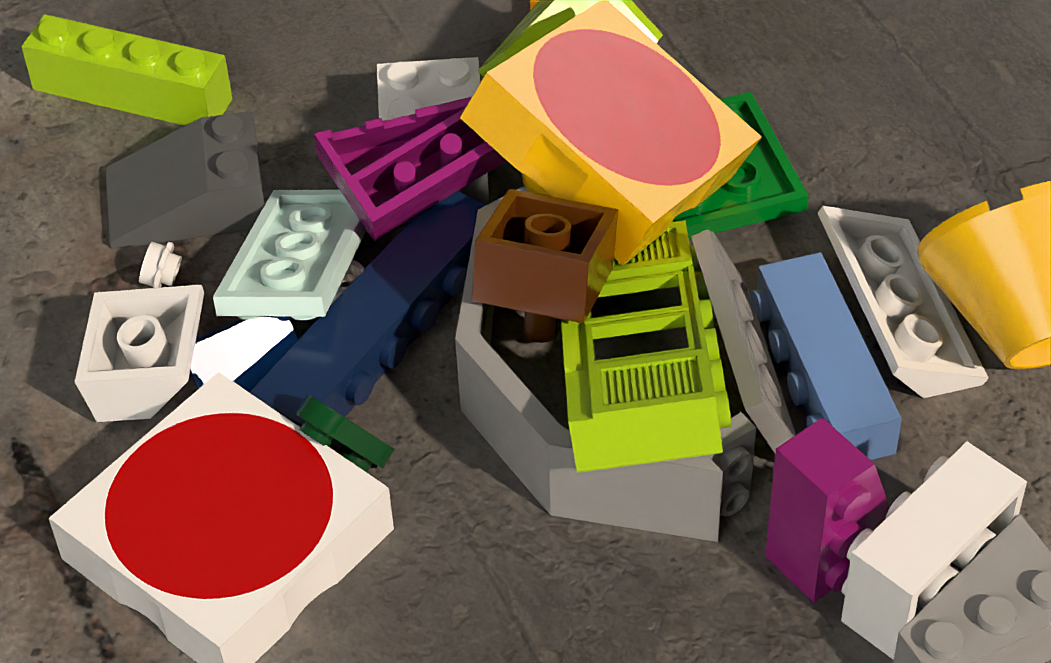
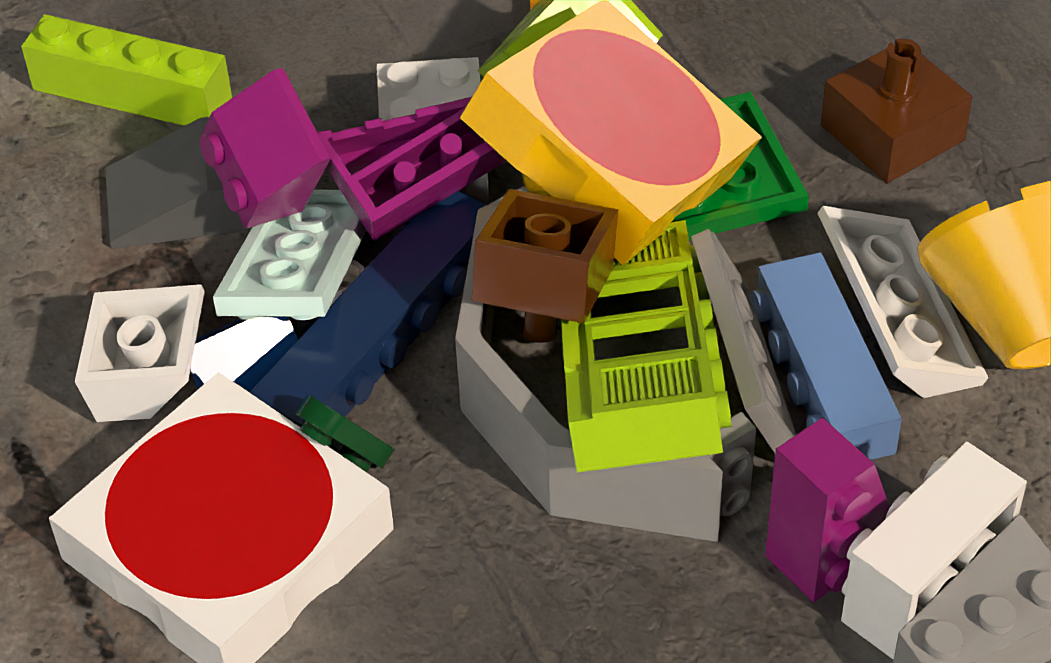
white plate [139,241,182,288] -> none
none -> magenta slope [200,68,331,229]
none -> reddish brown brick [821,39,973,184]

